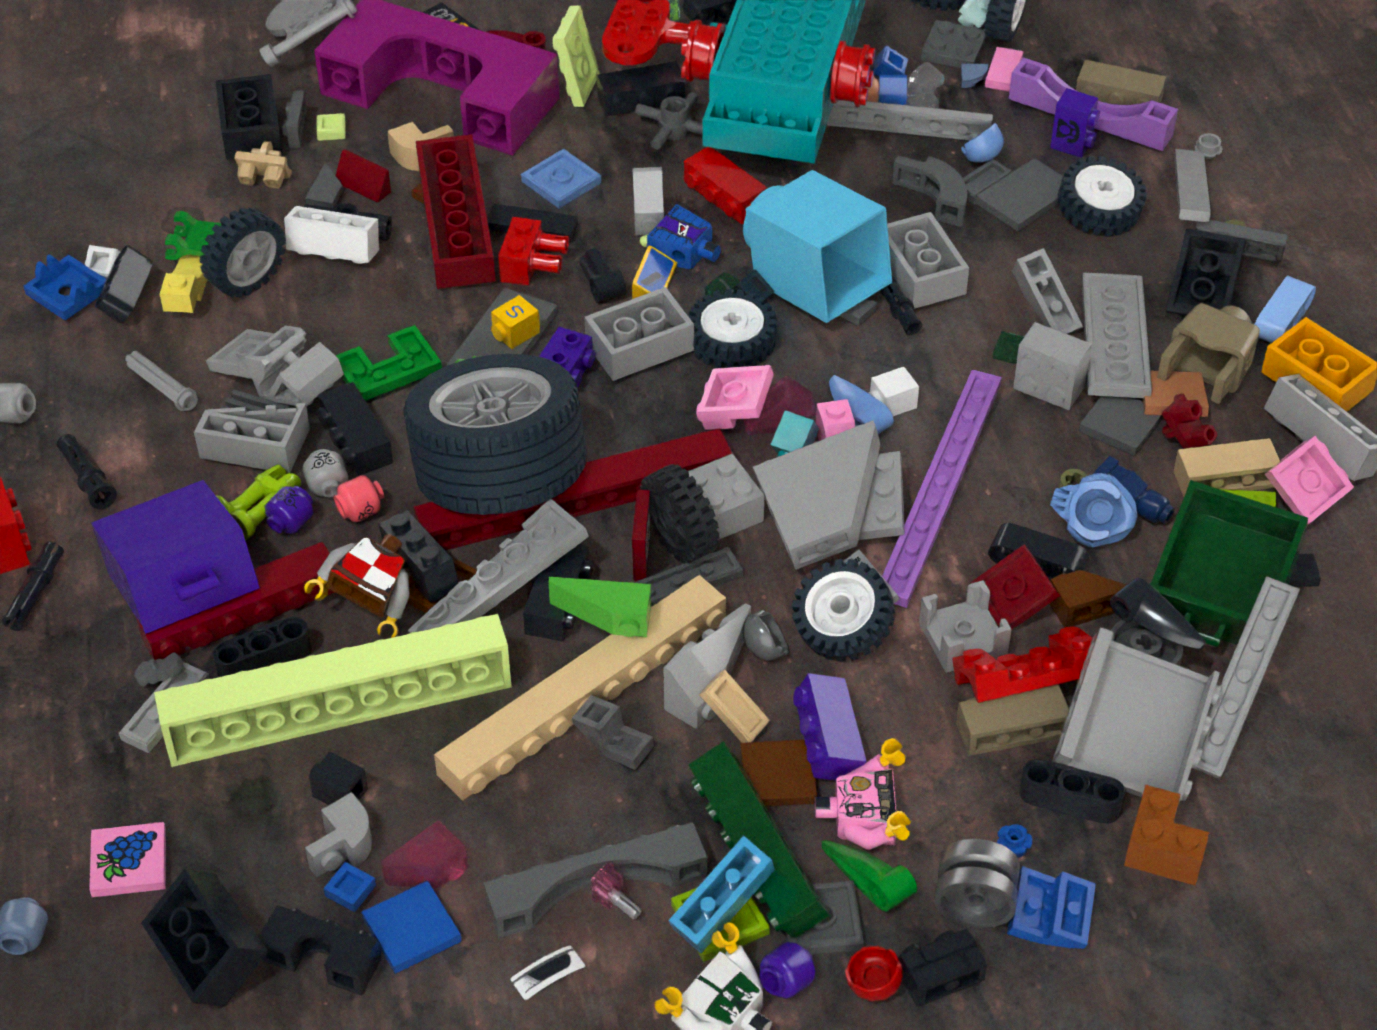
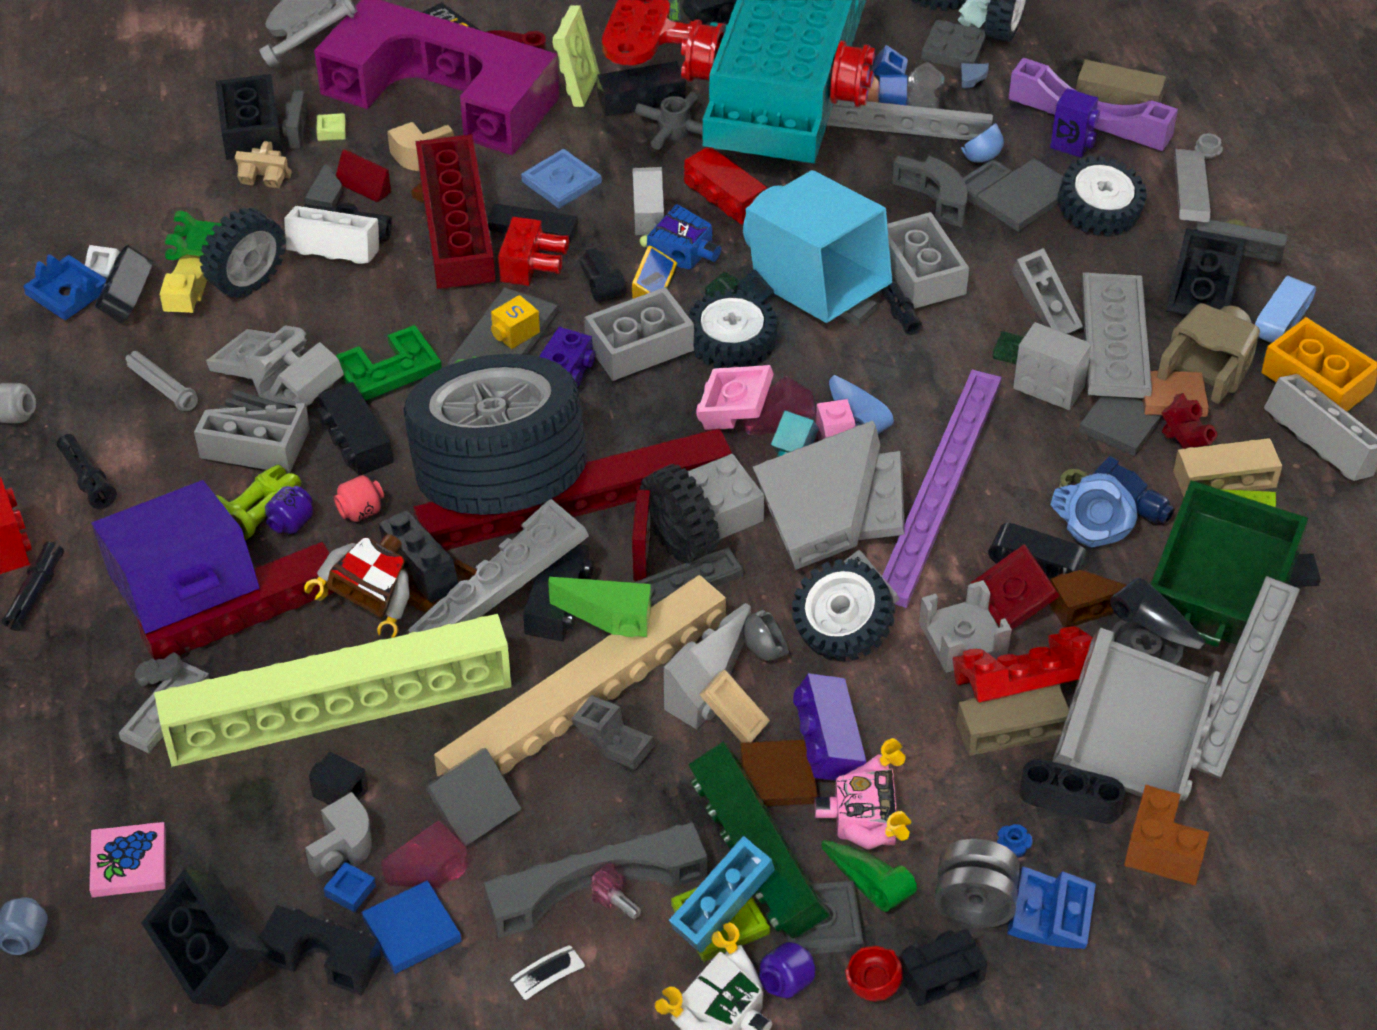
black beam [213,616,312,678] -> none
light grey head [303,449,349,497] -> none
white brick [868,367,919,416] -> none
bright pink tile [985,47,1023,92] -> none
bright pink plate [1265,436,1354,524] -> none
none -> dark grey tile [424,748,521,848]

